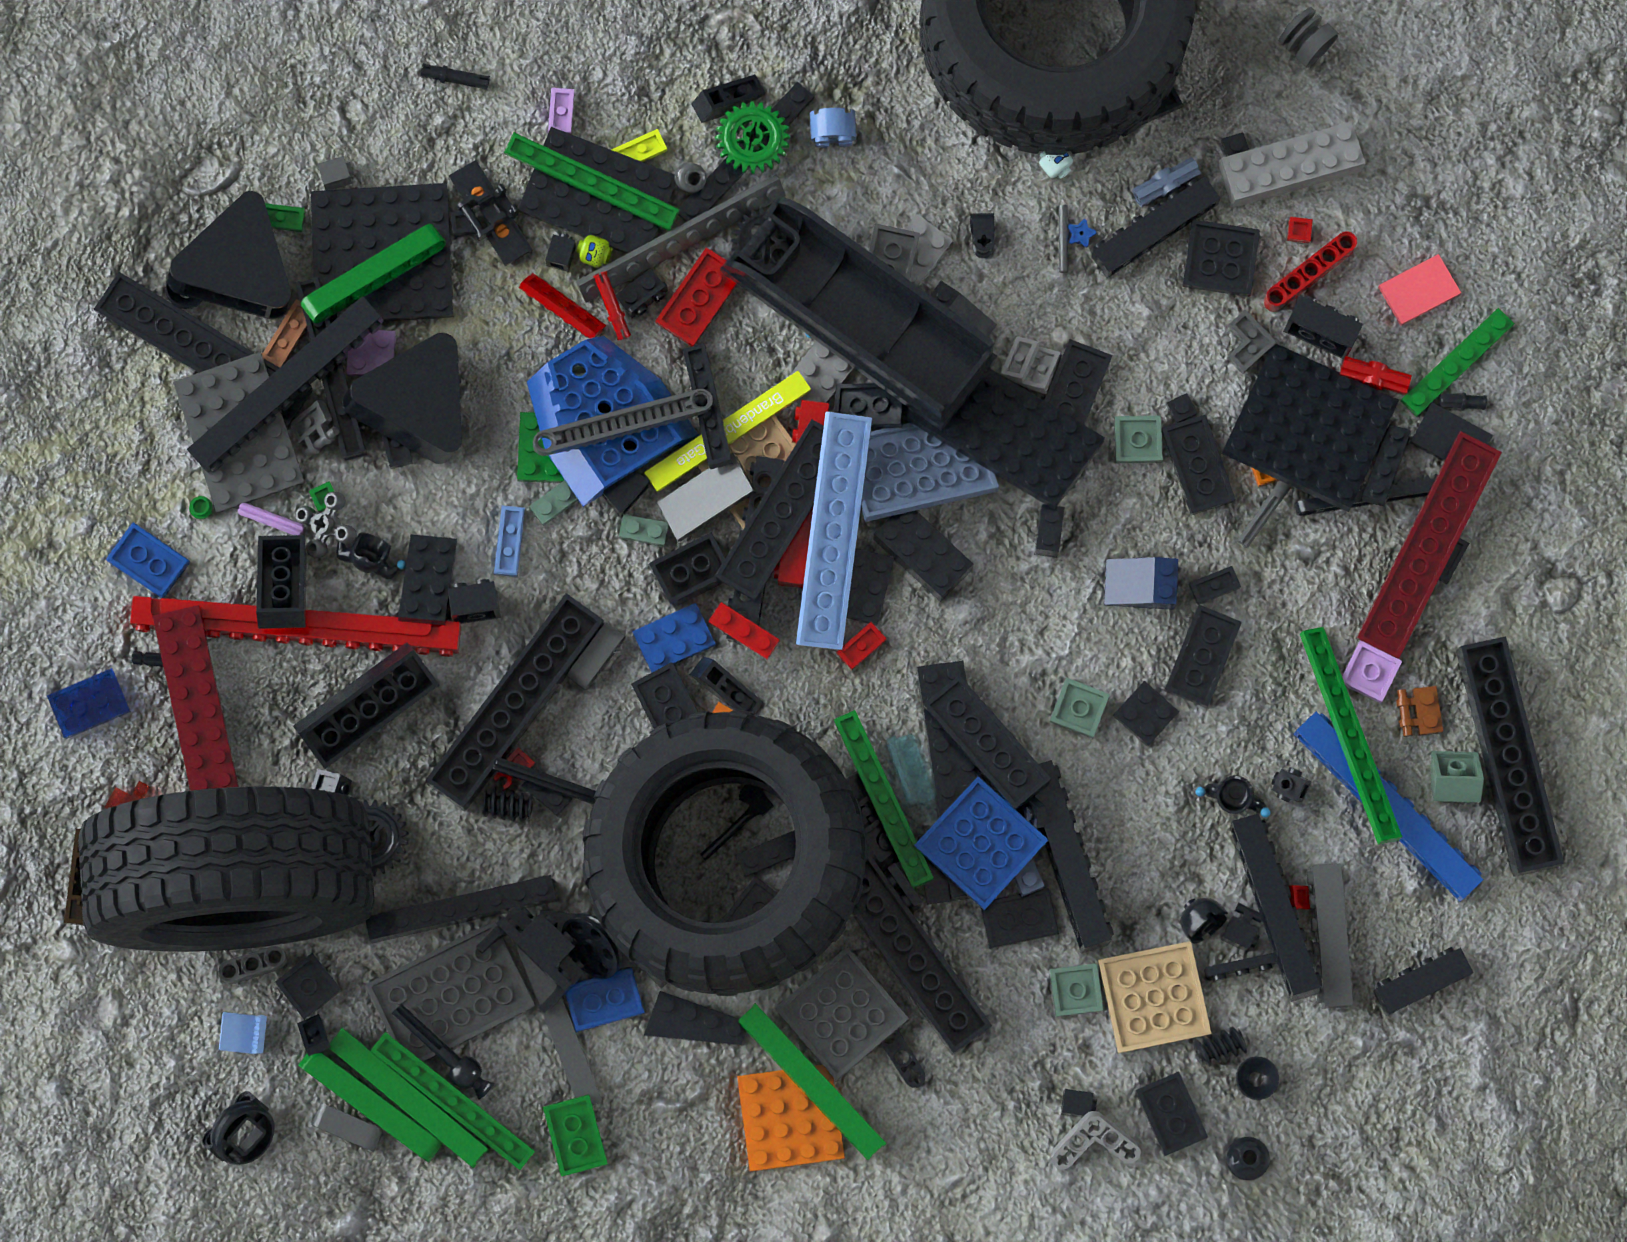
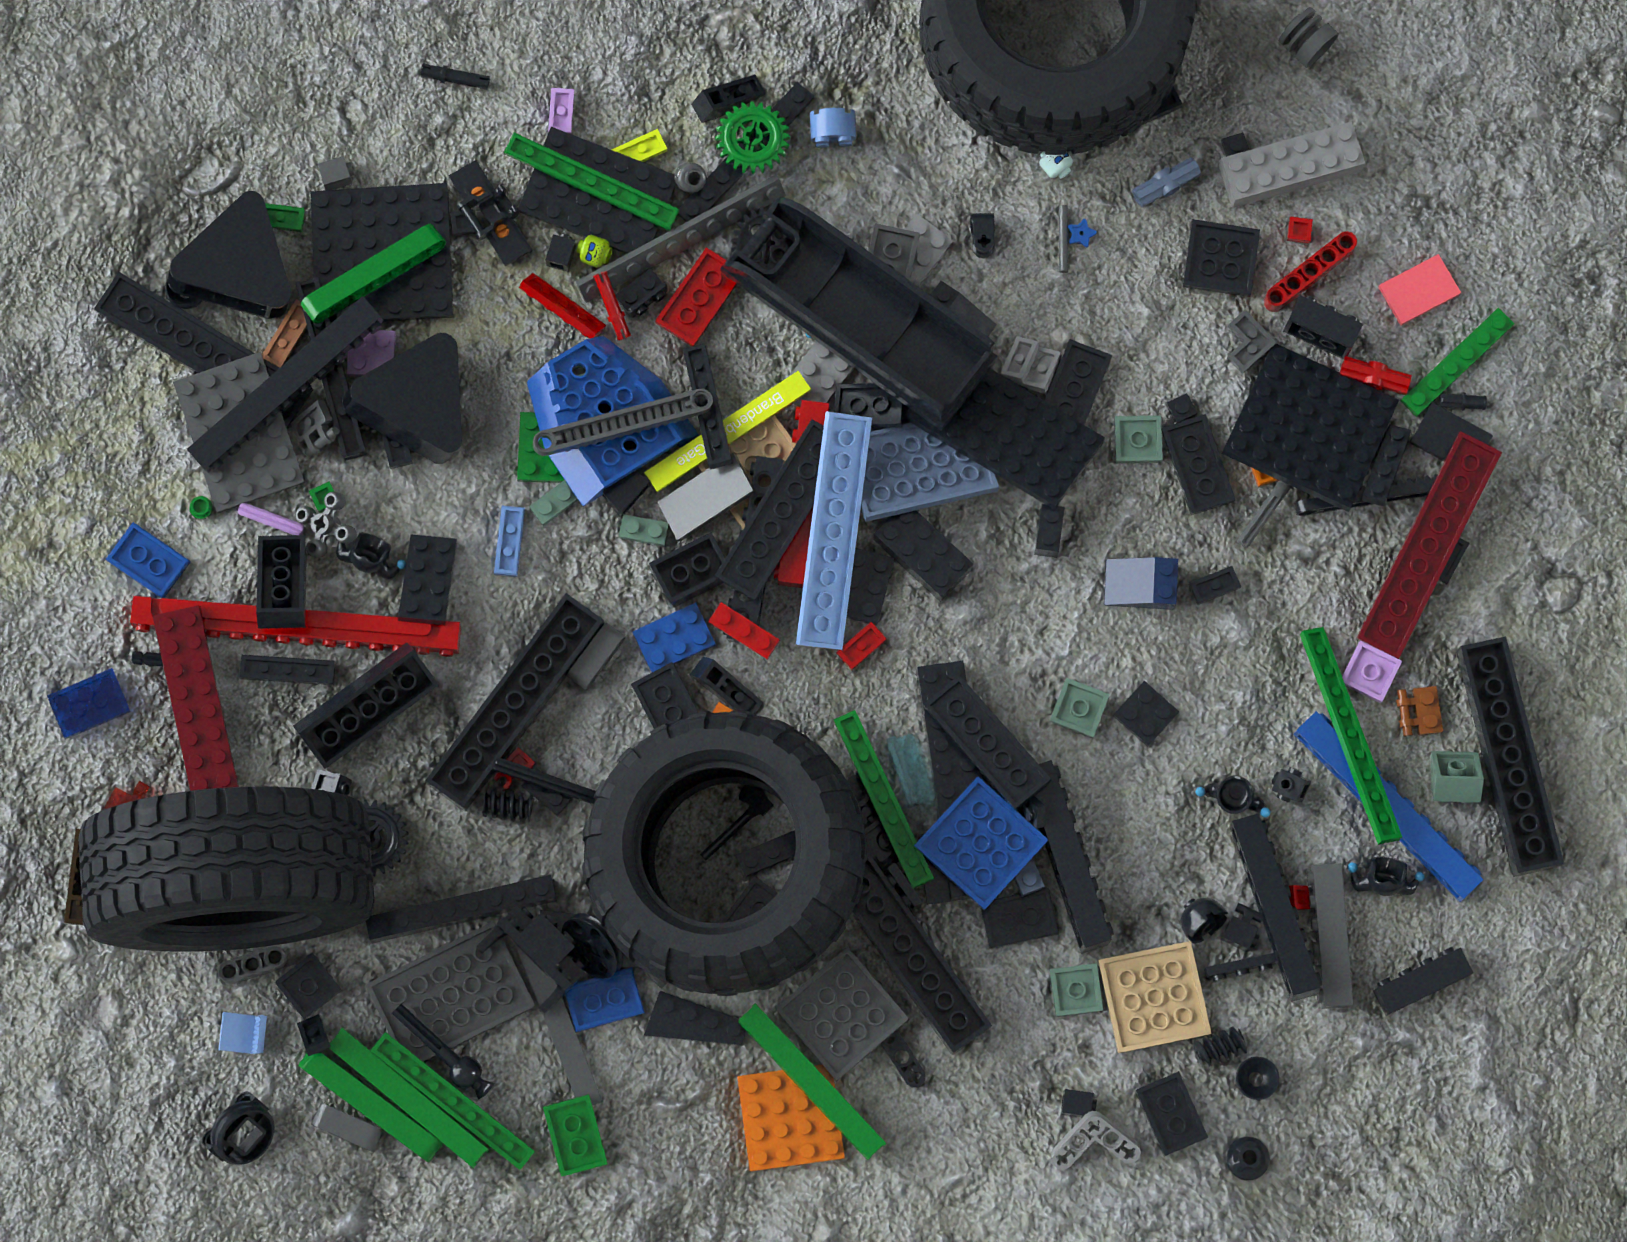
black brick [448,579,501,624] -> none
black brick [1091,176,1221,279] -> none
black plate [1164,605,1242,708] -> none
none -> black plate [239,654,336,685]
none -> black piece [1347,857,1425,896]

